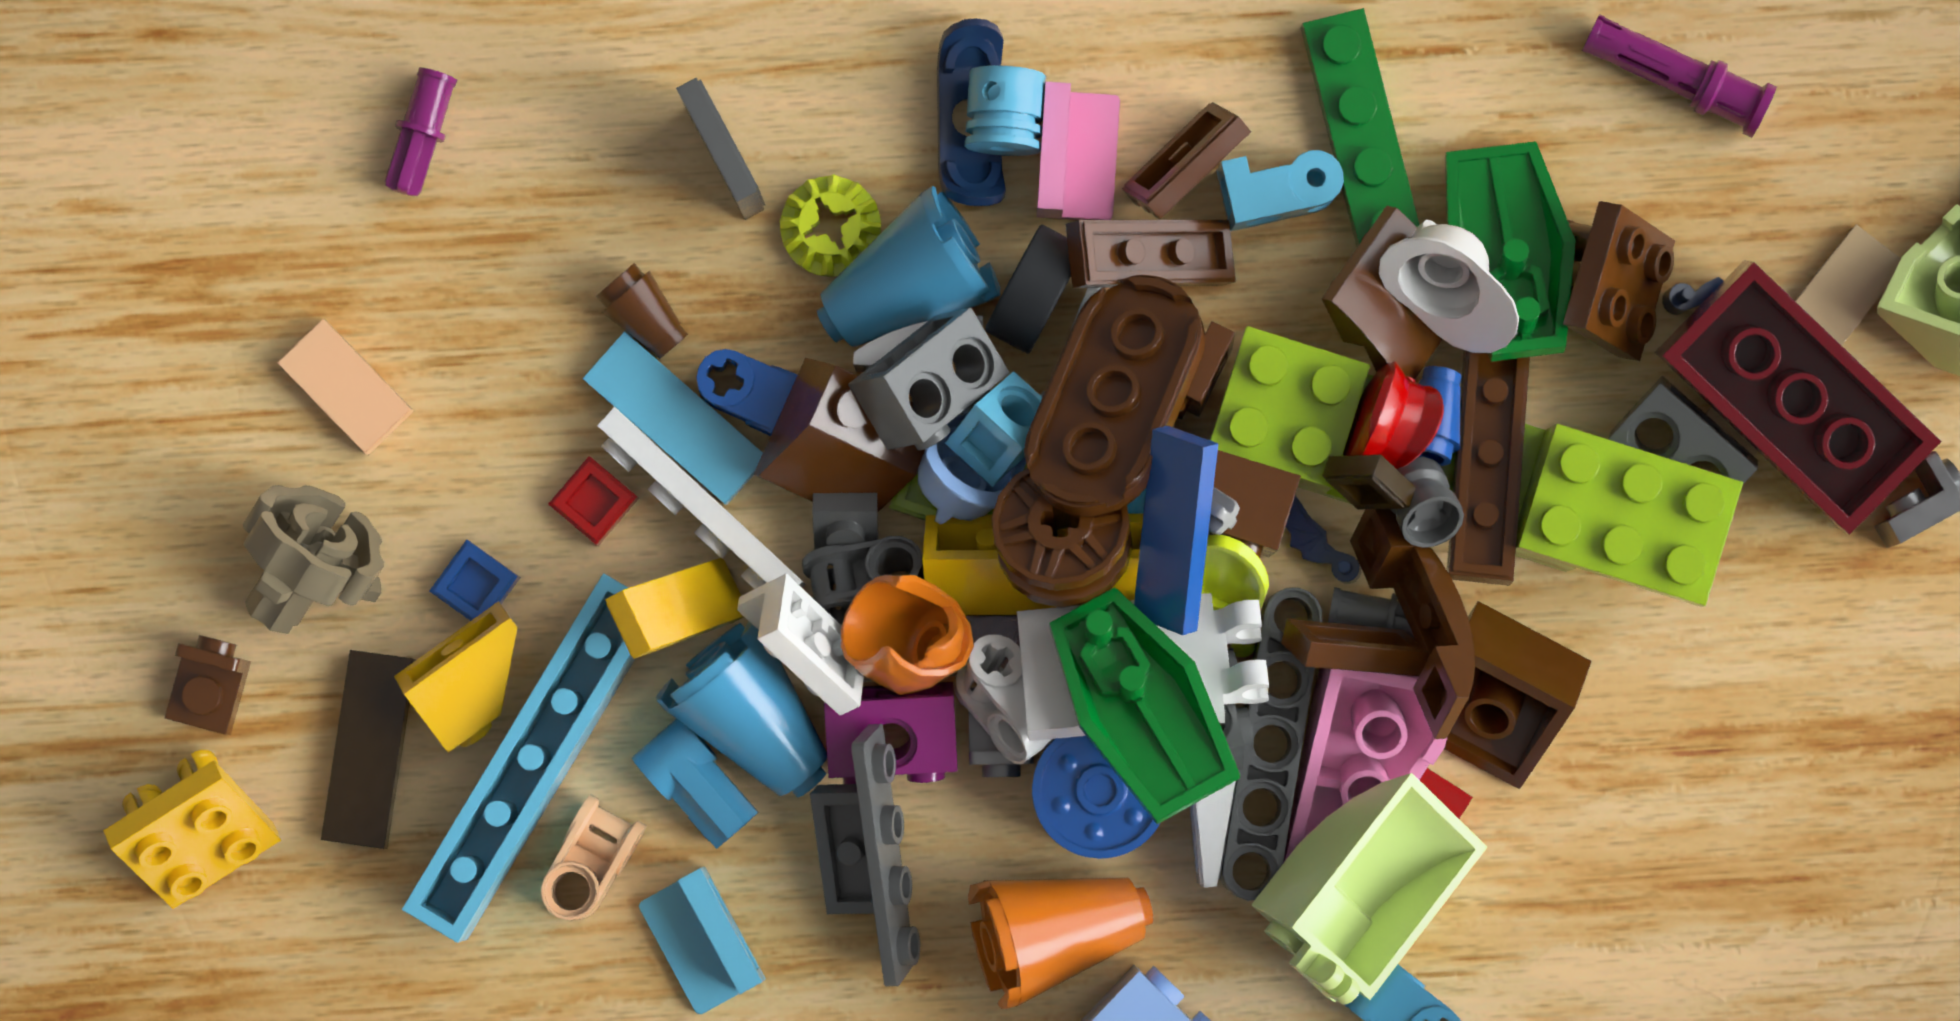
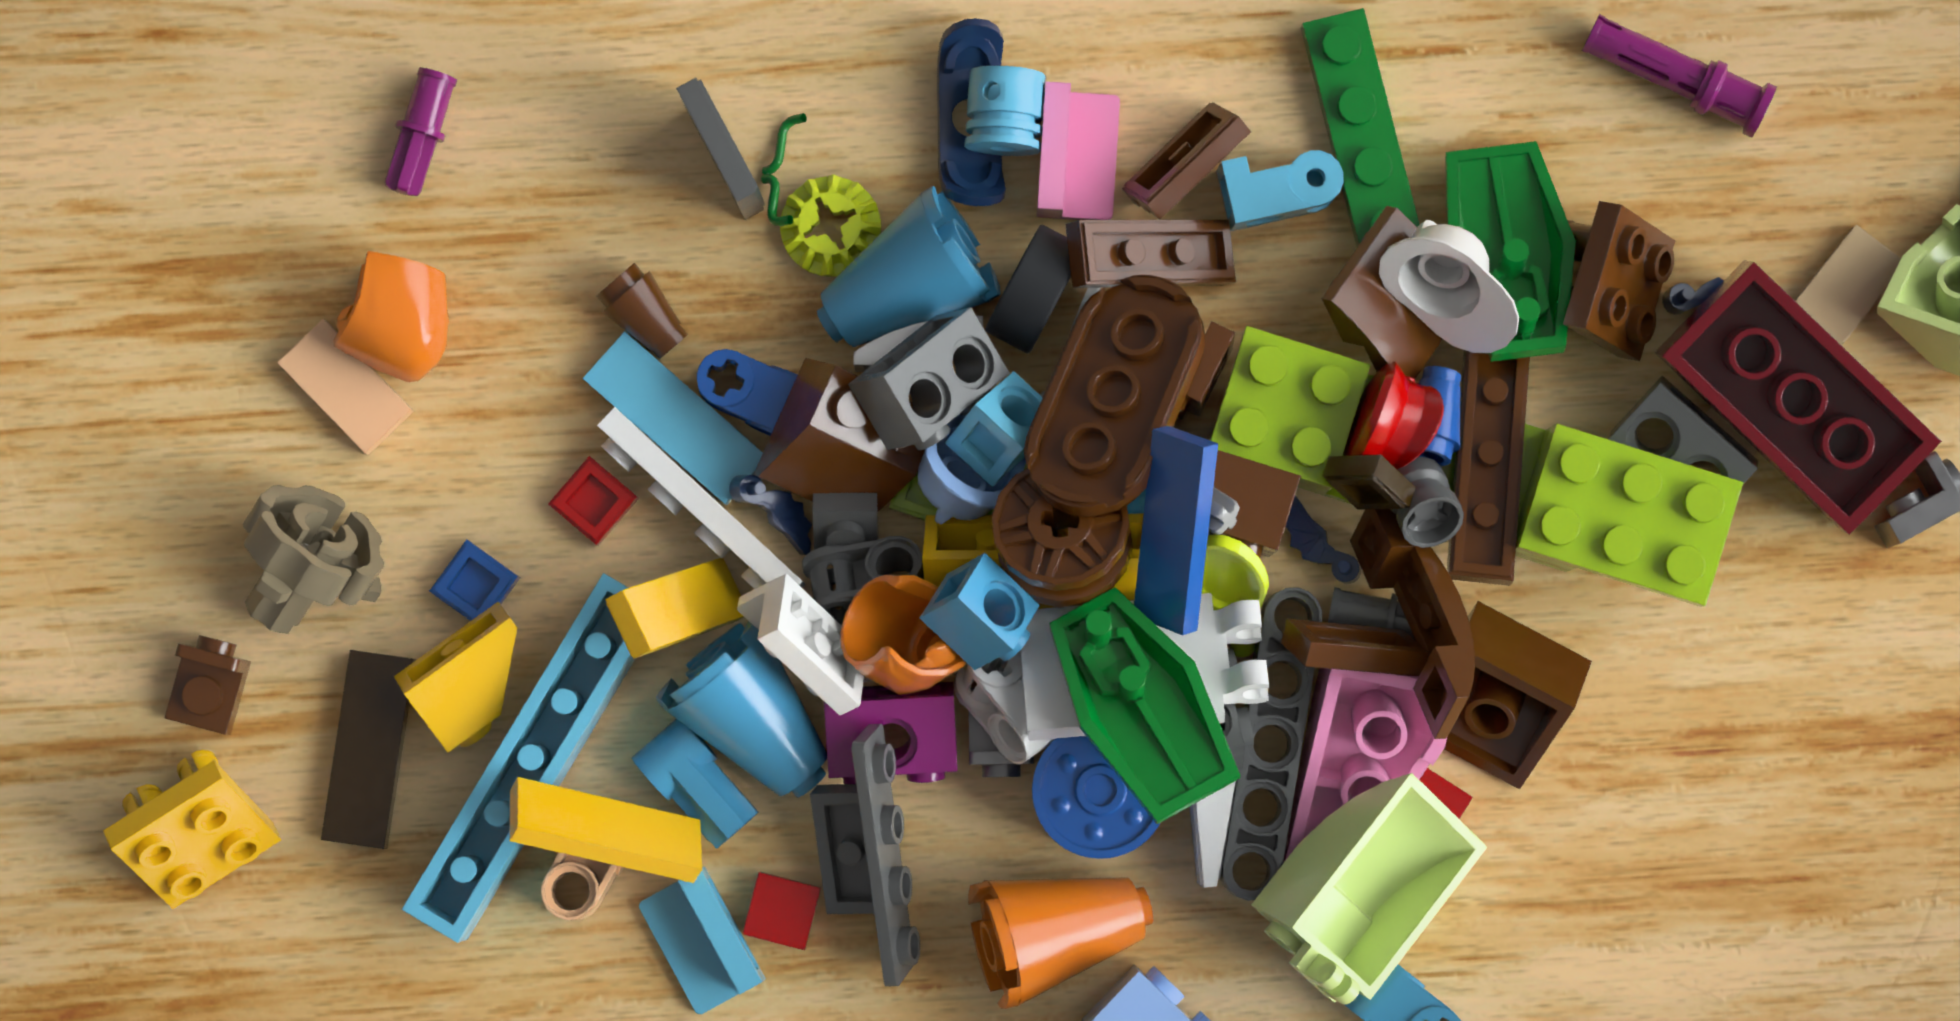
none -> orange piece [333,251,449,382]
none -> yellow tile [509,777,702,883]
none -> dark blue piece [729,475,812,555]
none -> red tile [743,872,822,950]
none -> green piece [761,113,807,226]
none -> dark azure brick [920,553,1040,670]

